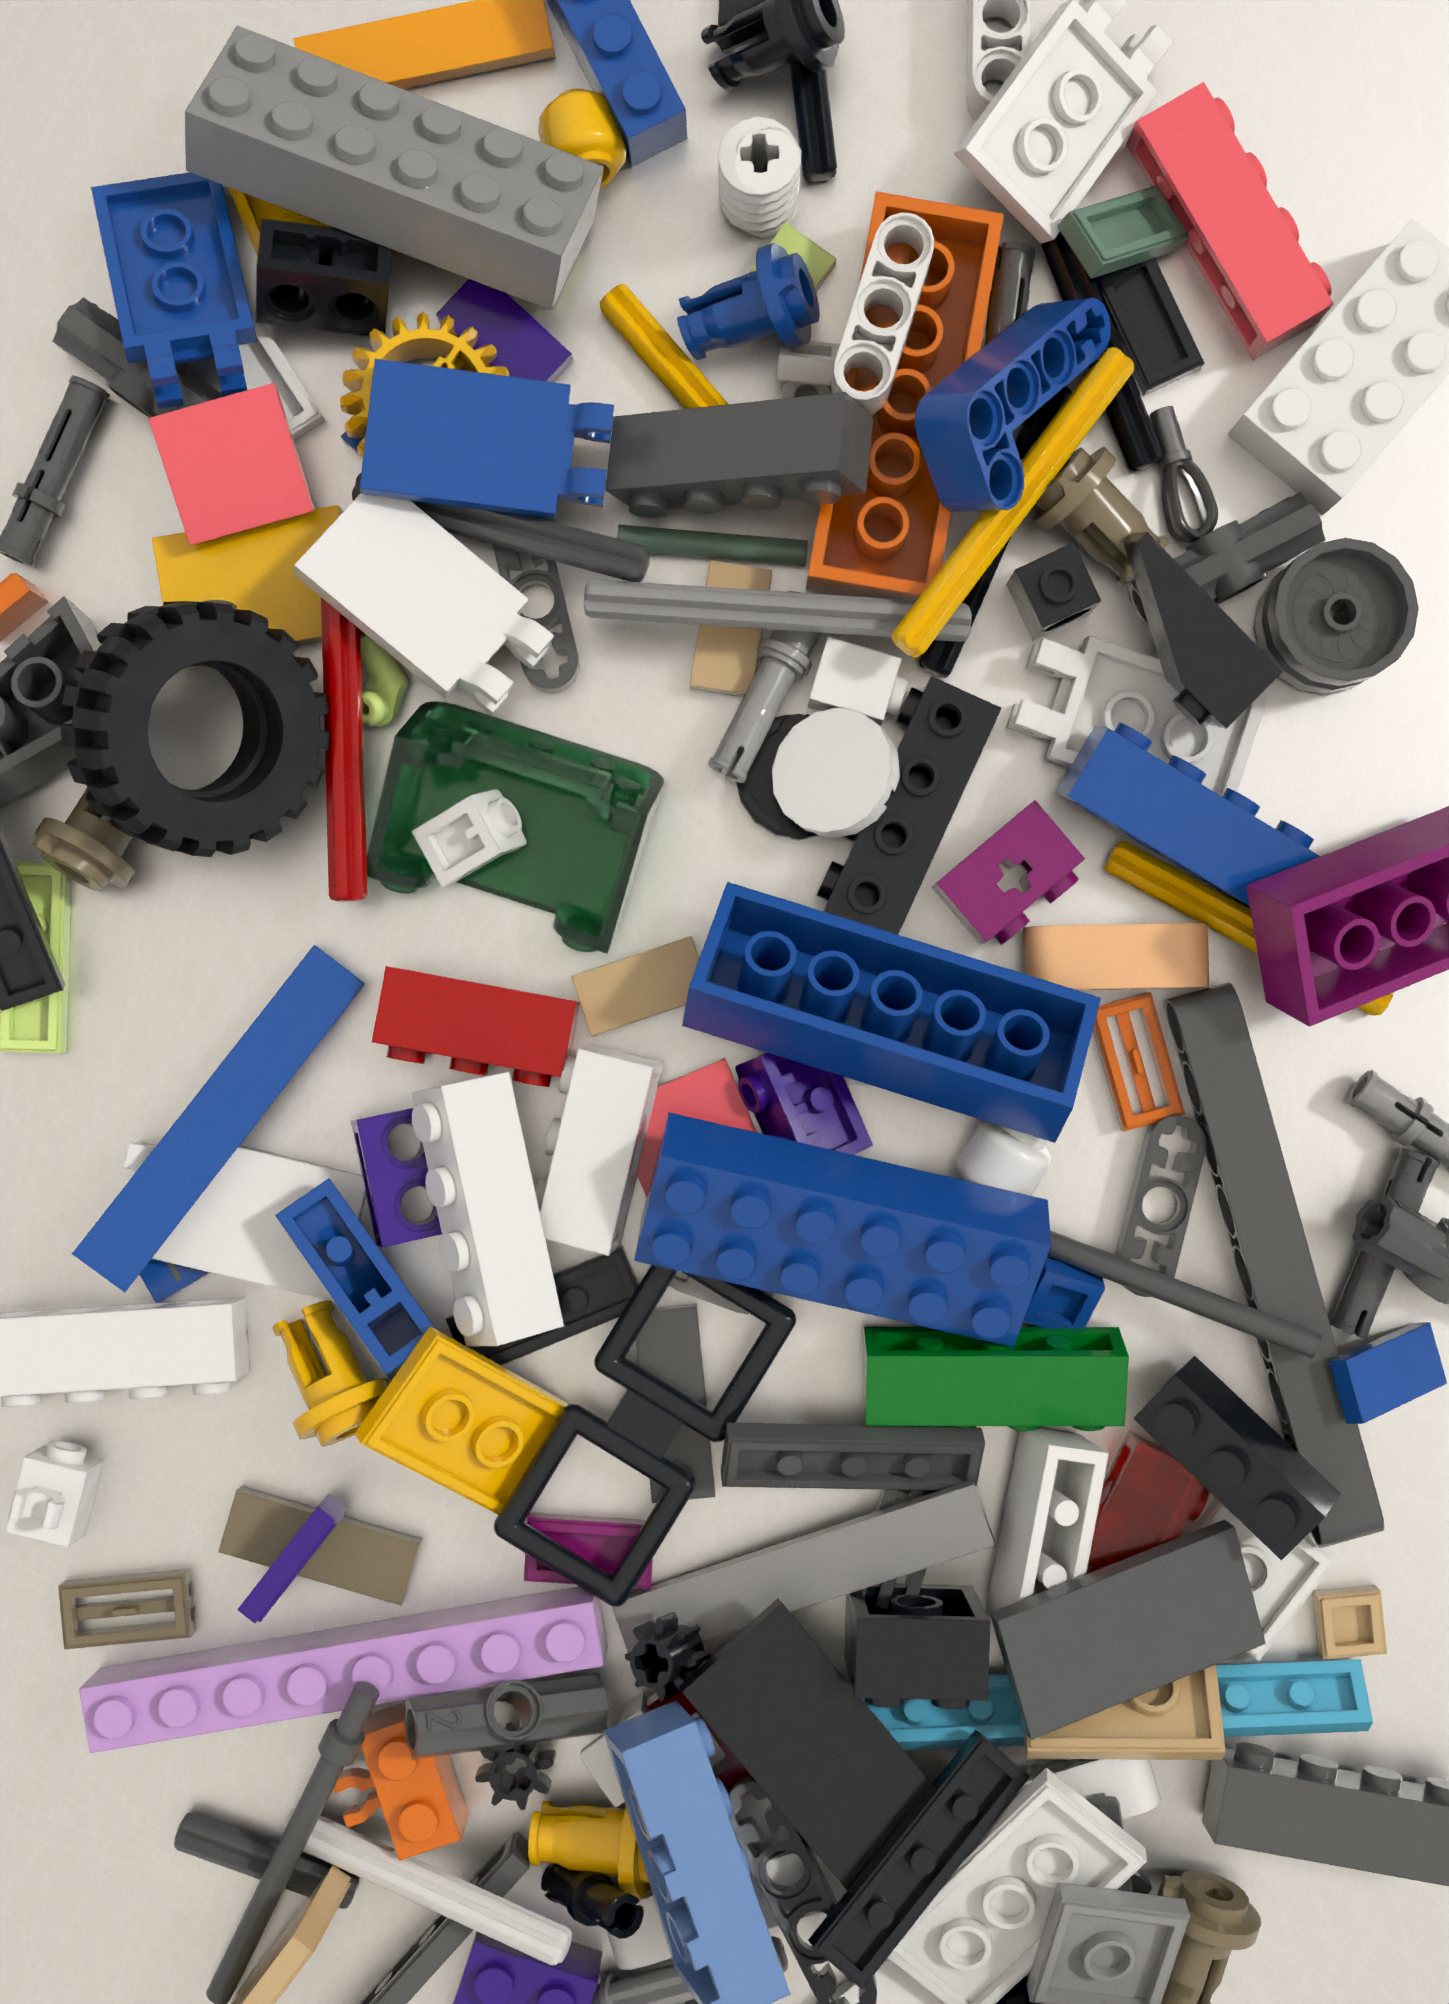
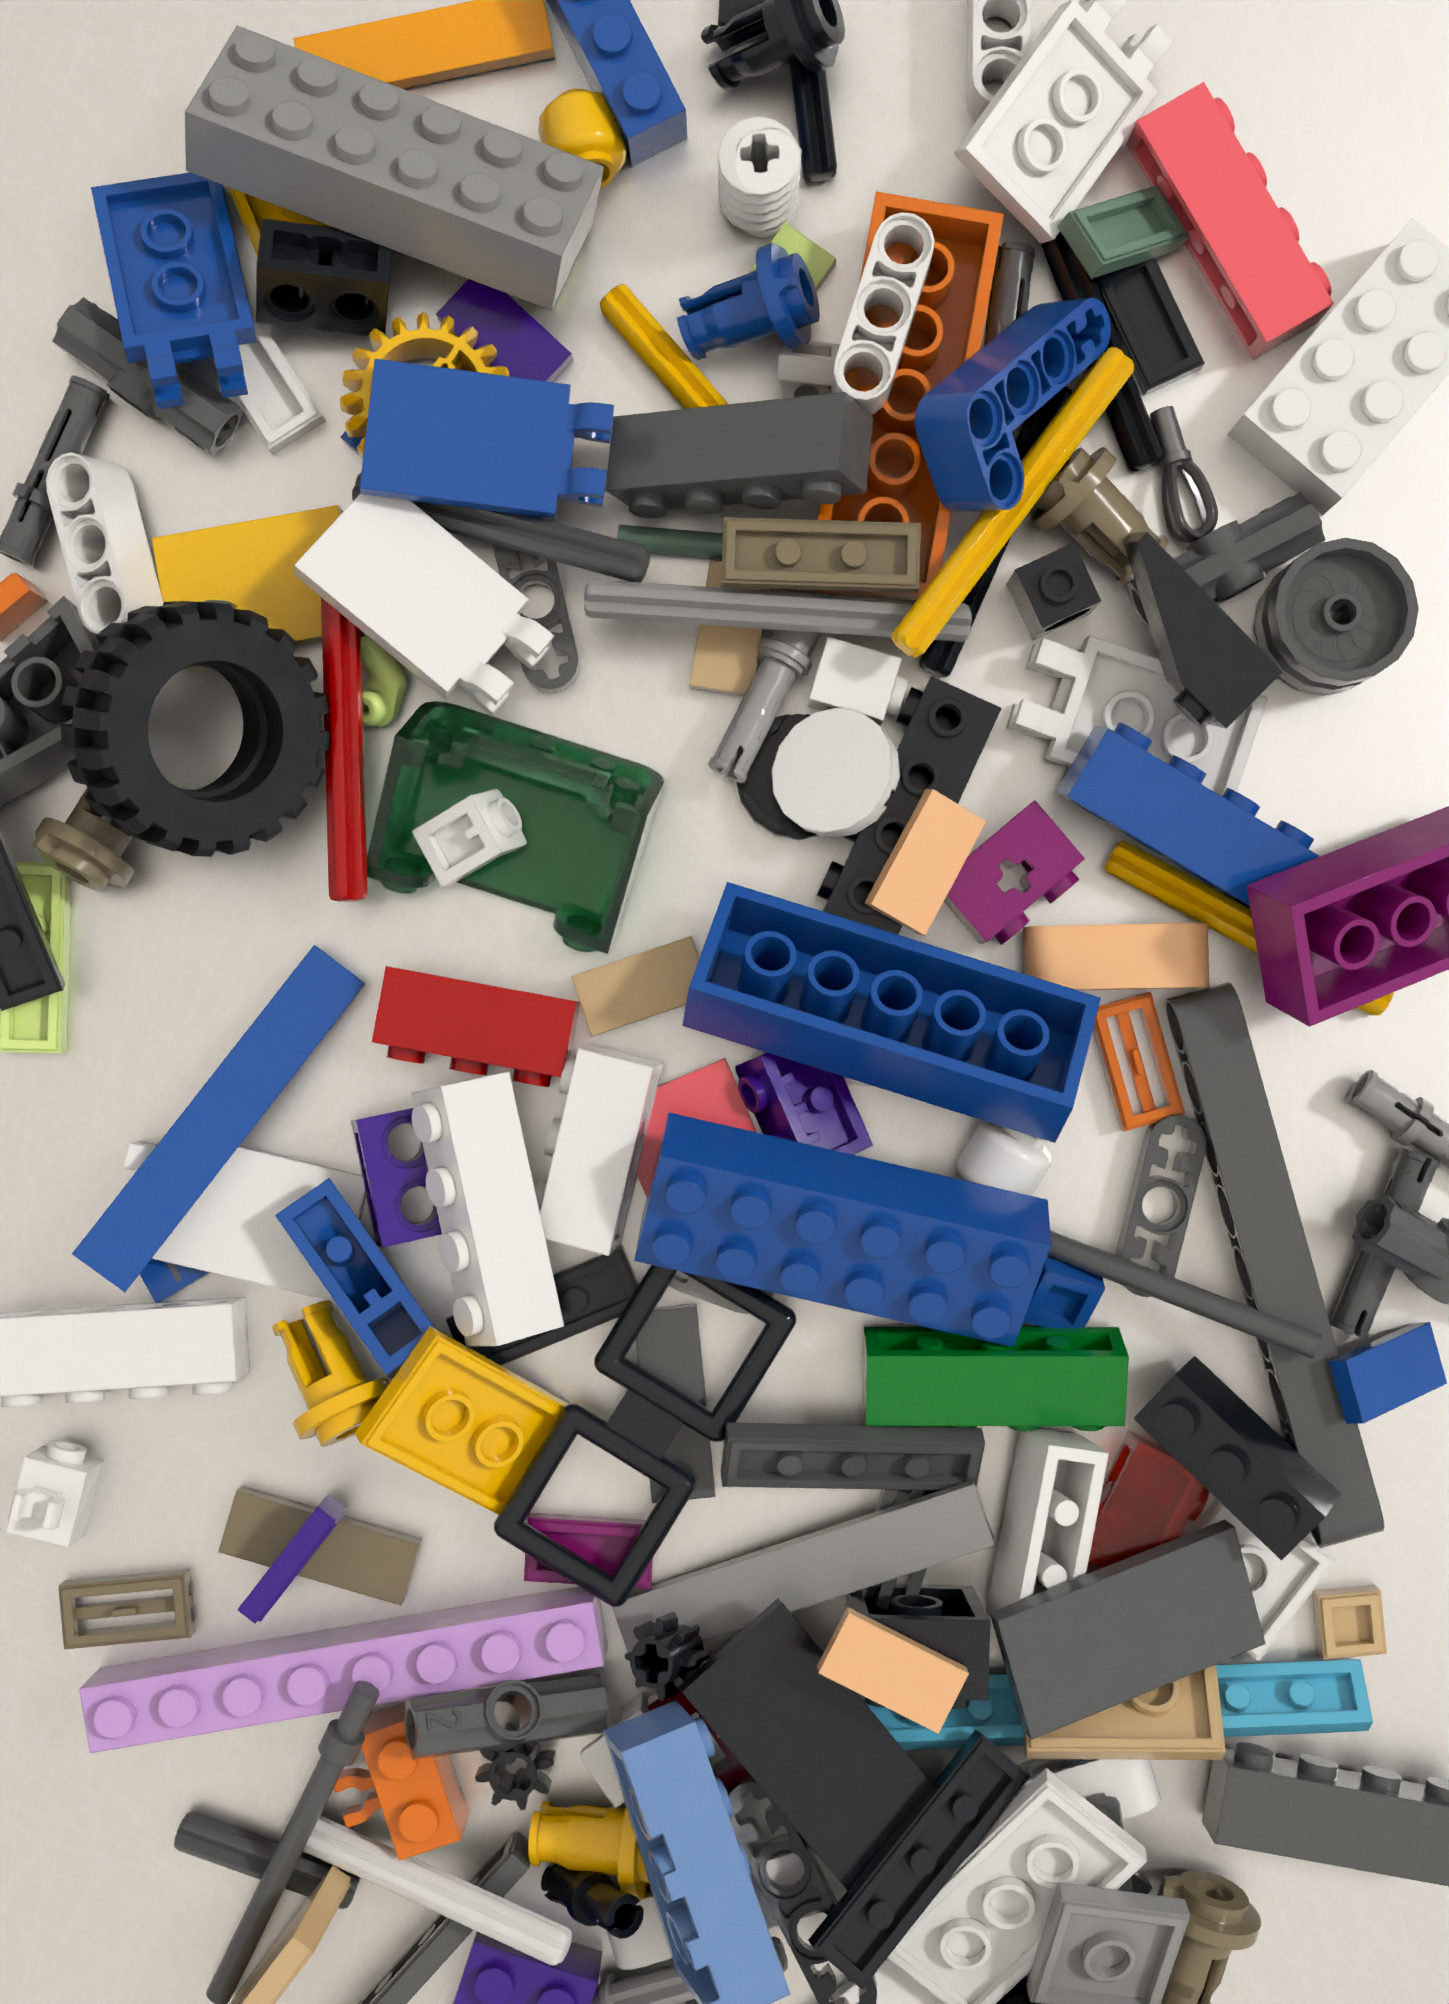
coral tile [148,383,315,546] -> none
none -> white beam [46,452,164,634]
none -> dark tan tile [721,517,921,593]
none -> light nougat tile [817,1607,969,1734]
none -> light nougat tile [864,789,987,936]

